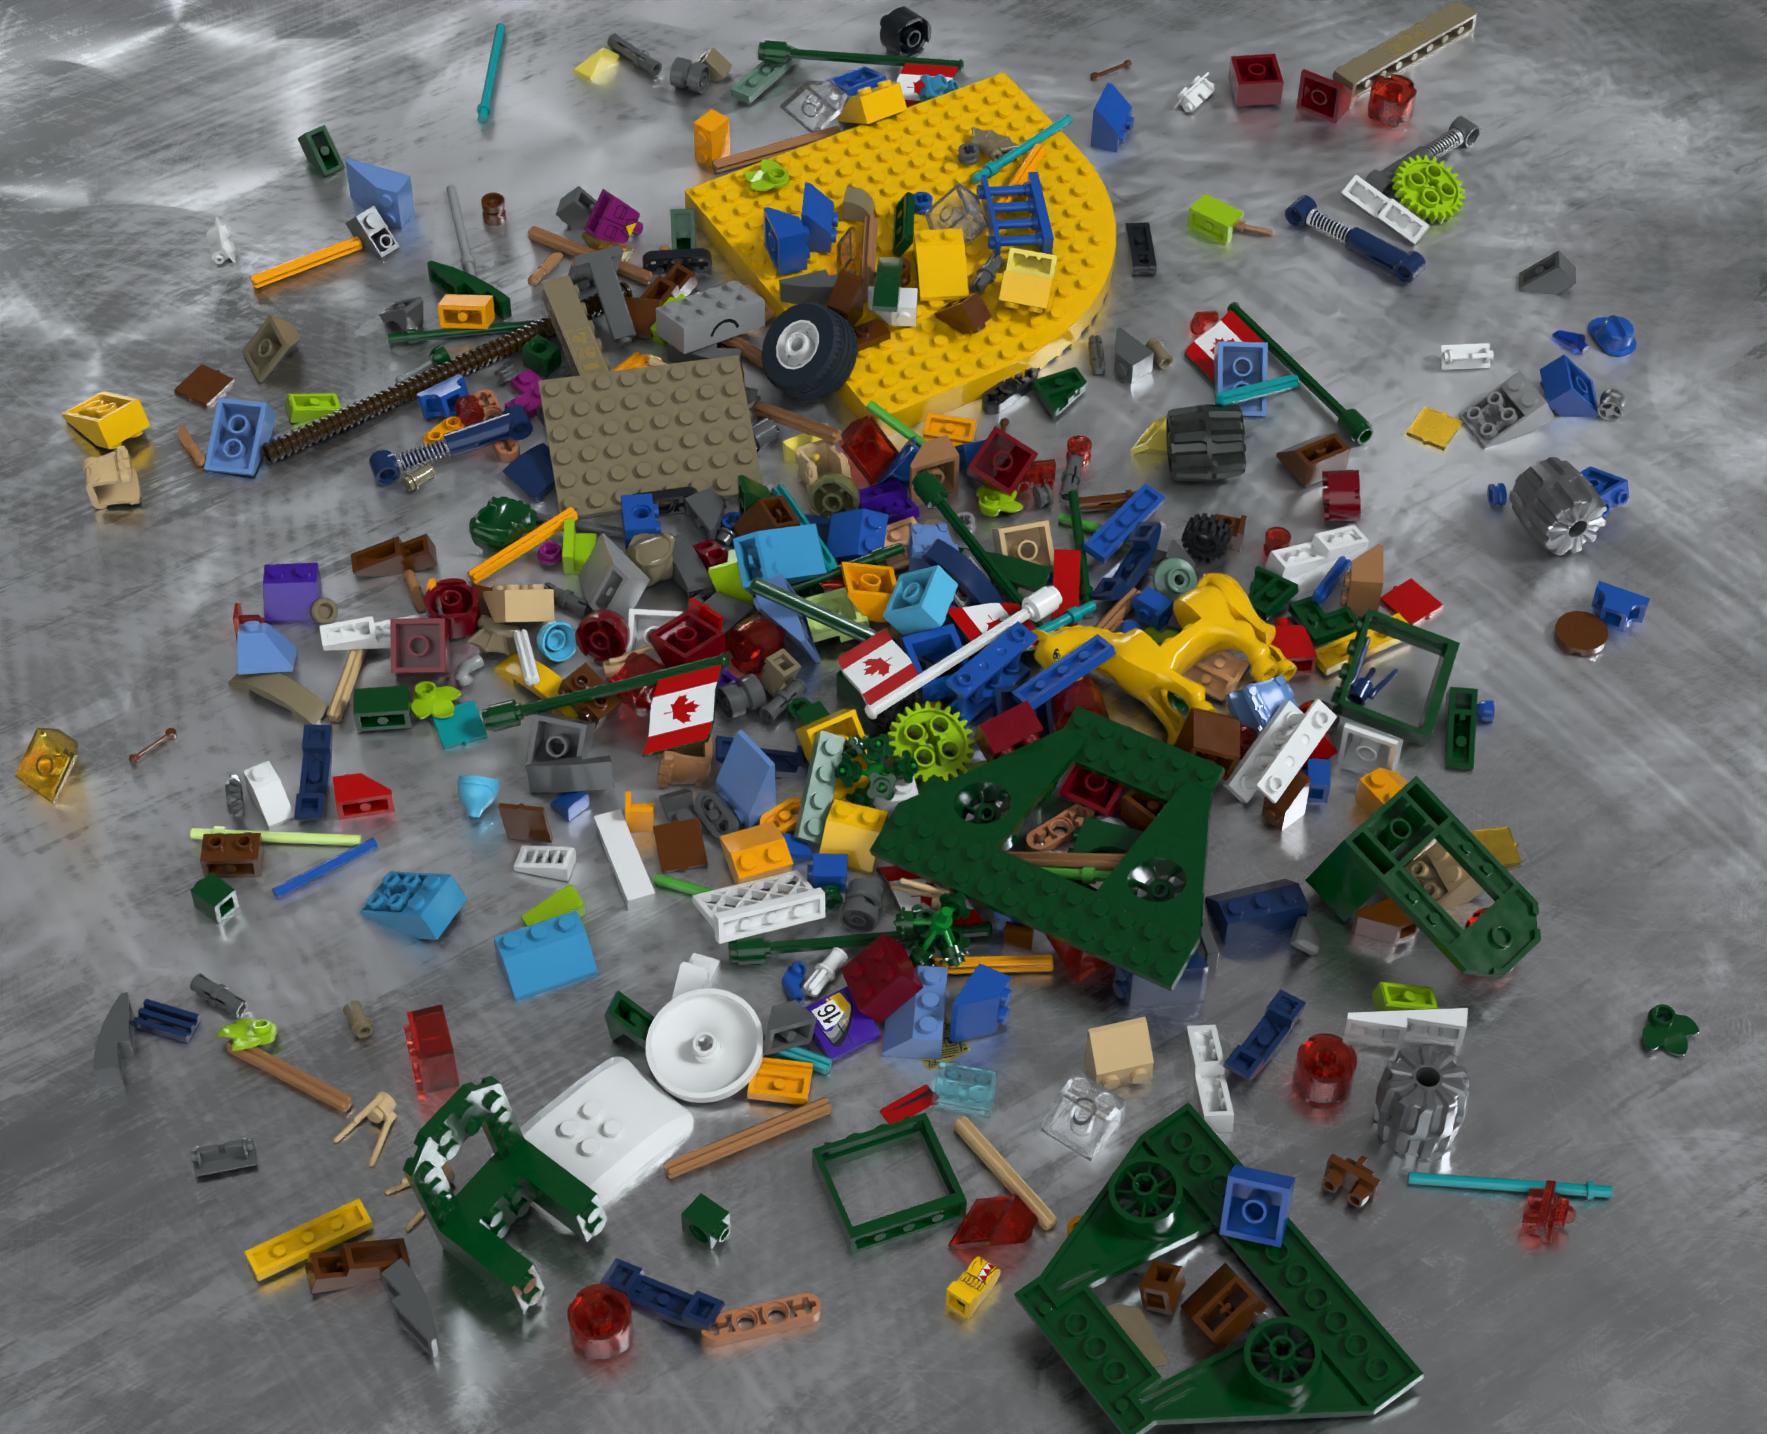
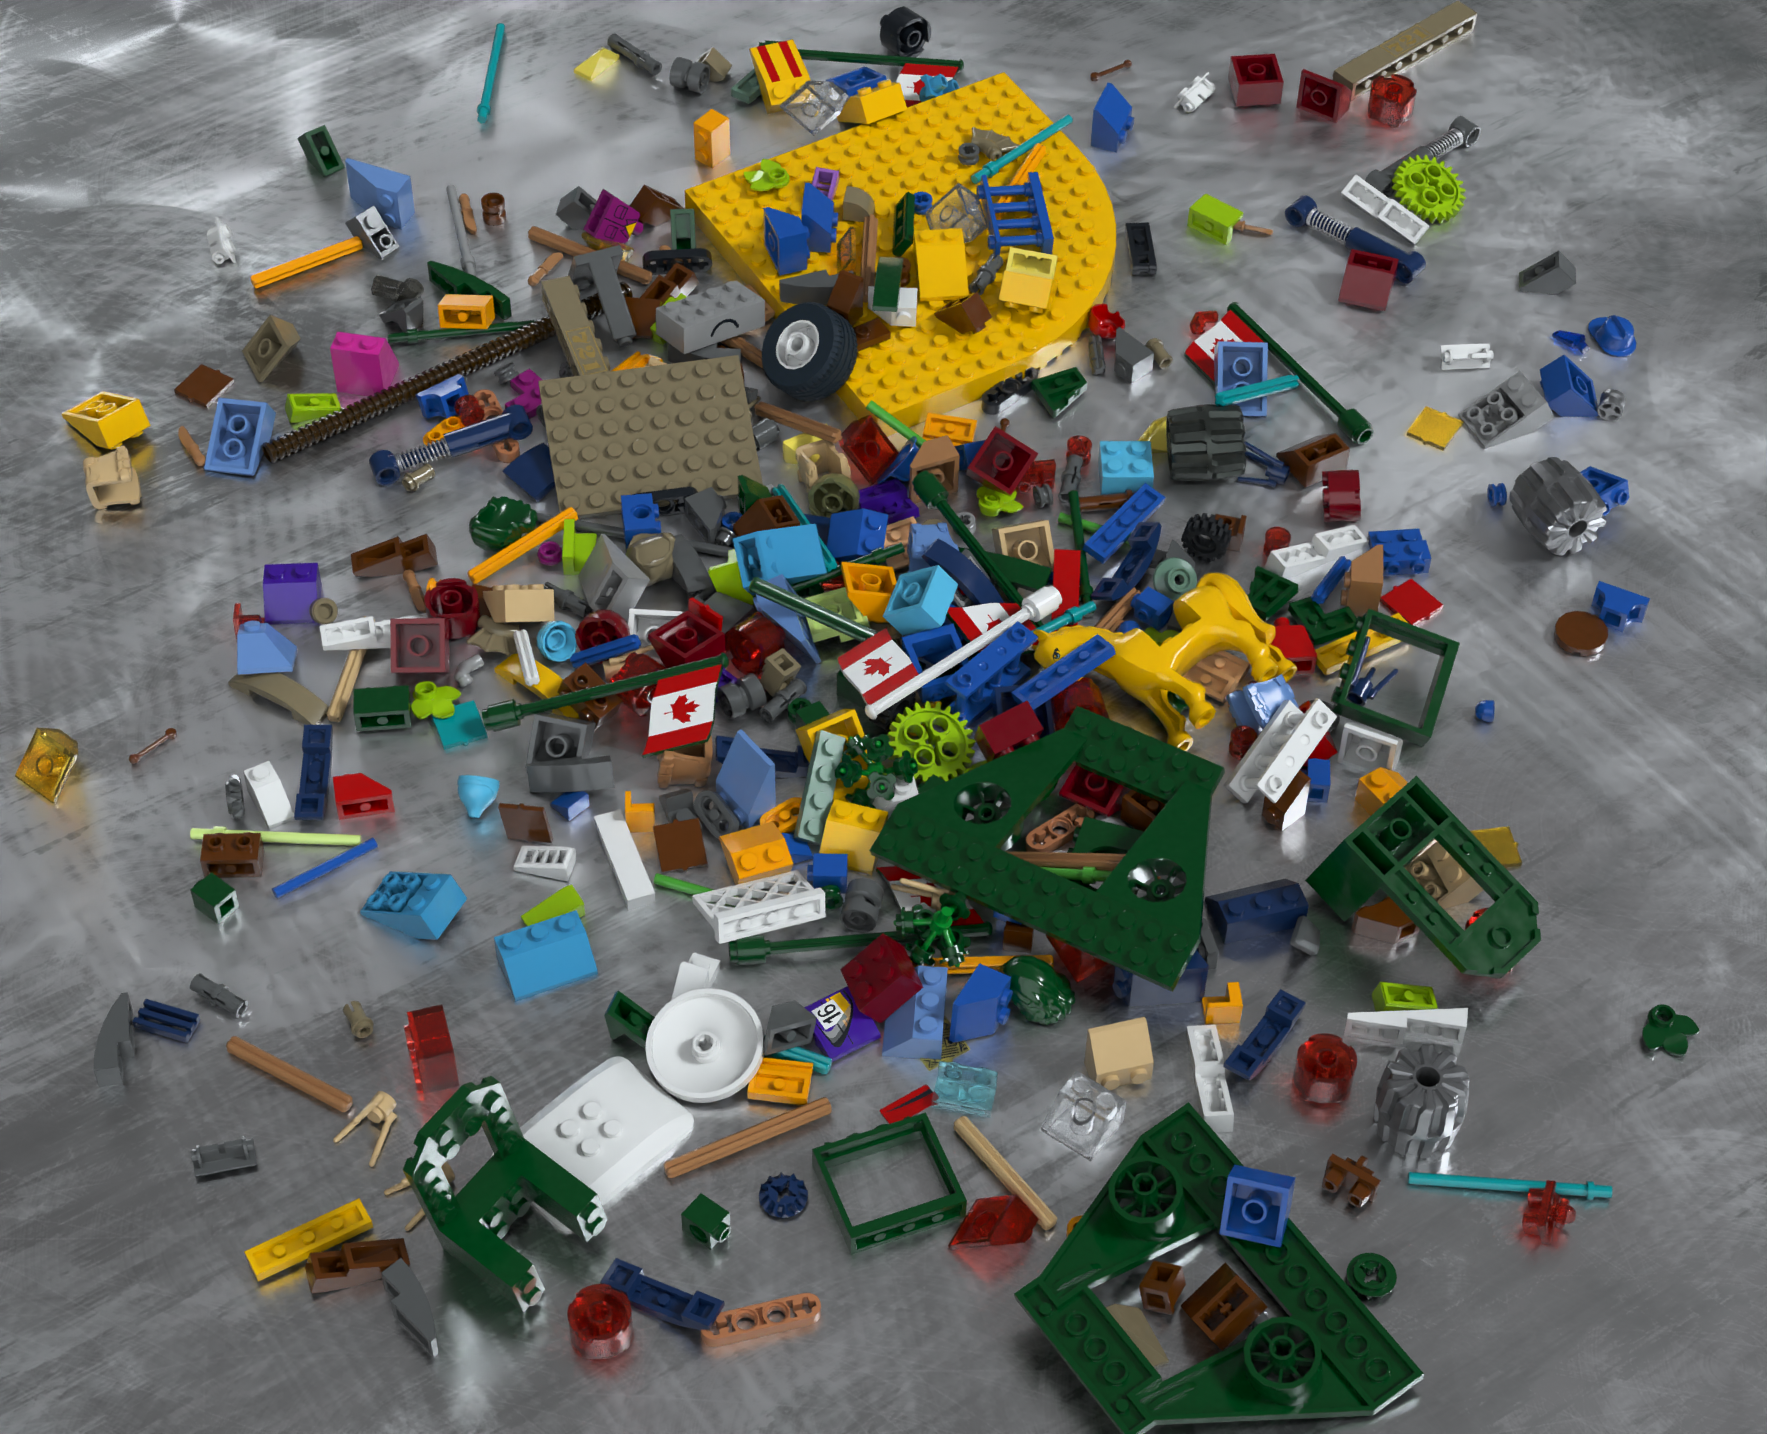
lime plate [217,1018,278,1051] -> none
hinge [395,345,450,384] -> none
dark green brick [522,335,562,378] -> none
dark red leg [692,538,728,574] -> none
medium nougat axle [712,126,841,173] -> none
blue arm [781,961,807,1003] -> none
white axle [803,947,848,997] -> none
yellow leg [945,1256,1001,1320] -> none
reddish brown slope [1174,707,1240,781] -> none
dark green slope [1444,687,1478,770] -> none
none -> dark pink slope [330,332,399,396]
none -> clear smoke piece [371,275,424,302]
none -> medium nougat piece [458,193,477,235]
none -> blue axle [570,634,641,669]
none -> reddish brown slope [629,185,684,227]
none -> yellow slope [749,39,815,114]
none -> dark blue gear [759,1172,808,1218]
none -> medium lavender slope [812,167,839,201]
none -> dark green piece [998,955,1076,1025]
none -> red hair [1088,304,1125,339]
none -> medium azure brick [1098,441,1154,495]
none -> light orange panel [1202,982,1243,1024]
none -> dark blue plant [1237,441,1291,488]
none -> dark red slope [1338,249,1399,311]
none -> dark green gear [1346,1253,1397,1300]
none -> blue plate [1367,529,1431,576]

